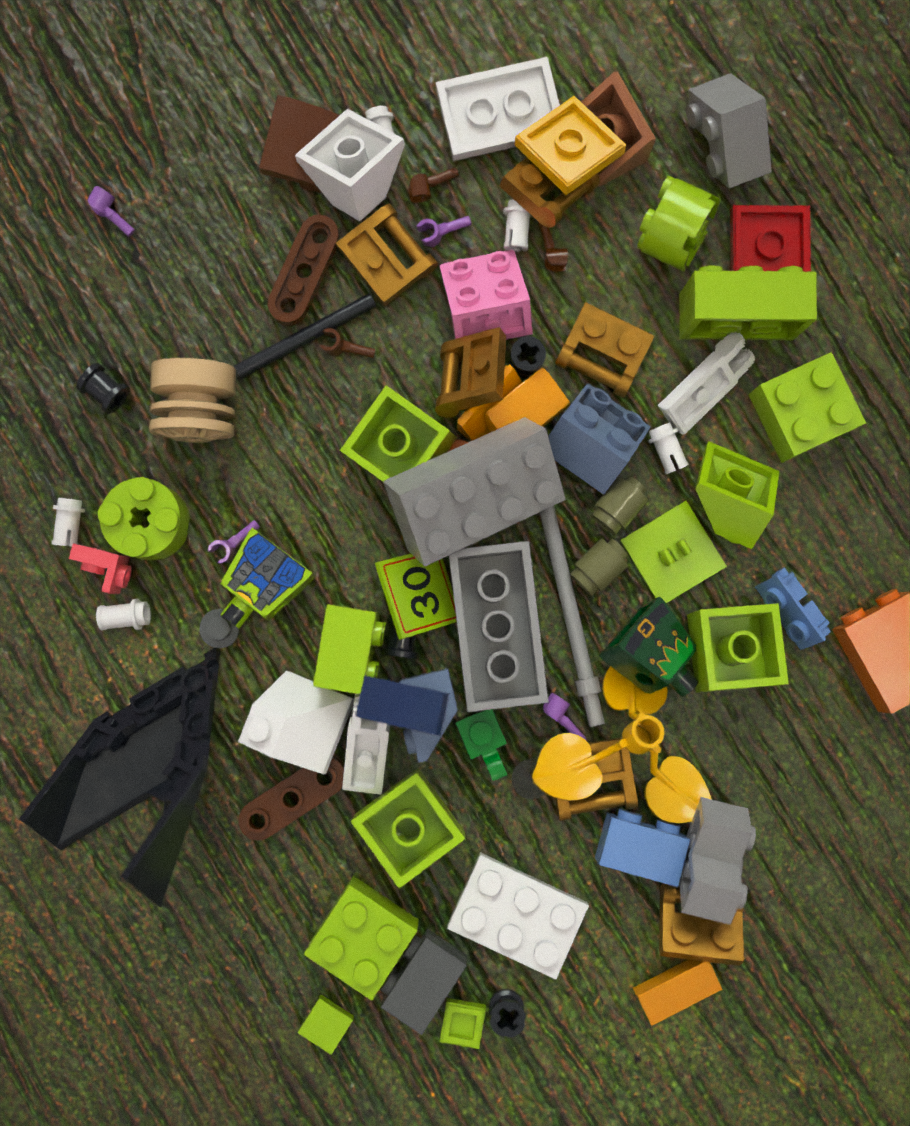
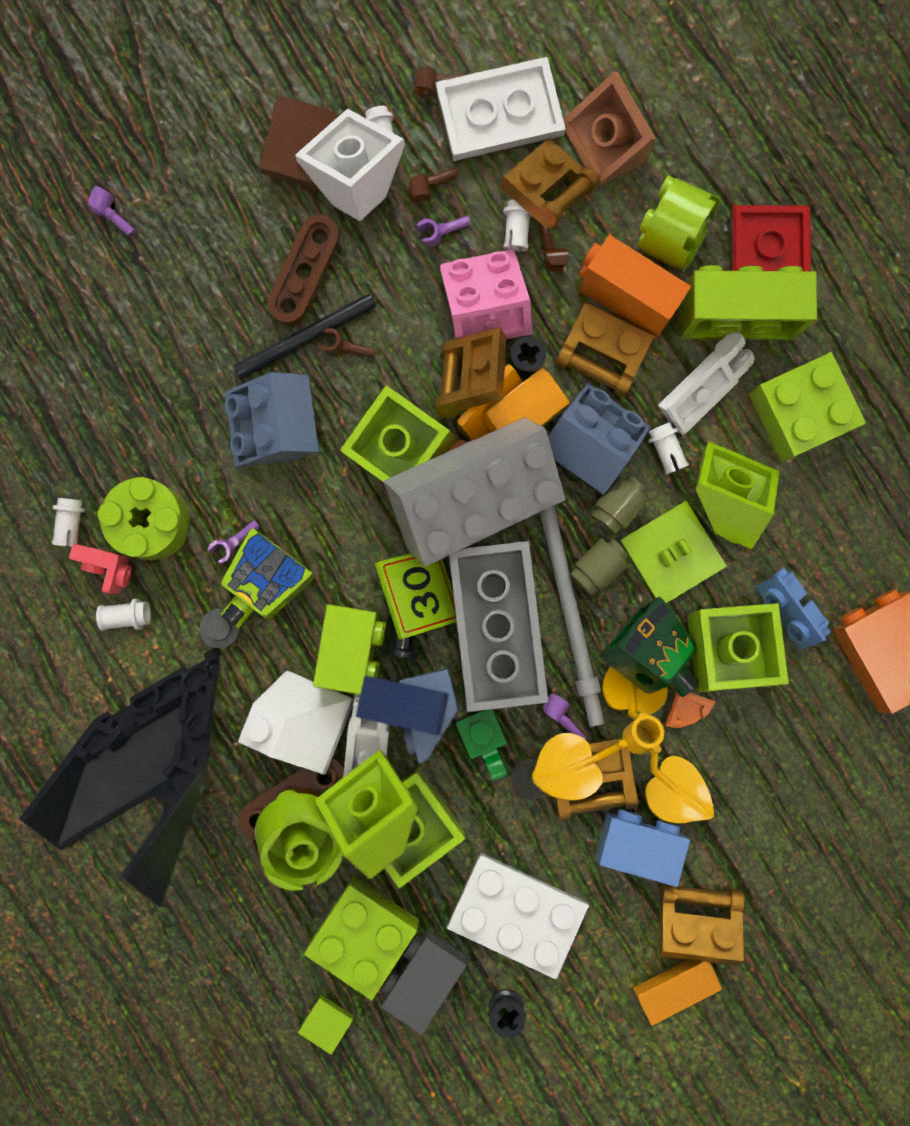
black bush [76,363,130,415] -> none
tan wheel [149,358,236,443] -> none
pearl gold plate [336,204,439,307] -> none
lime tile [440,998,486,1049] -> none
yellow plate [515,96,626,195] -> none
light grey brick [679,797,756,925] -> none
light grey brick [686,73,772,188] -> none
none -> sand blue slope [225,372,319,468]
none -> lime brick [255,790,342,891]
none -> lime slope [315,749,417,879]
none -> reddish brown hand [414,66,467,97]
none -> orange brick [578,234,691,340]
none -> orange tile [663,691,715,728]

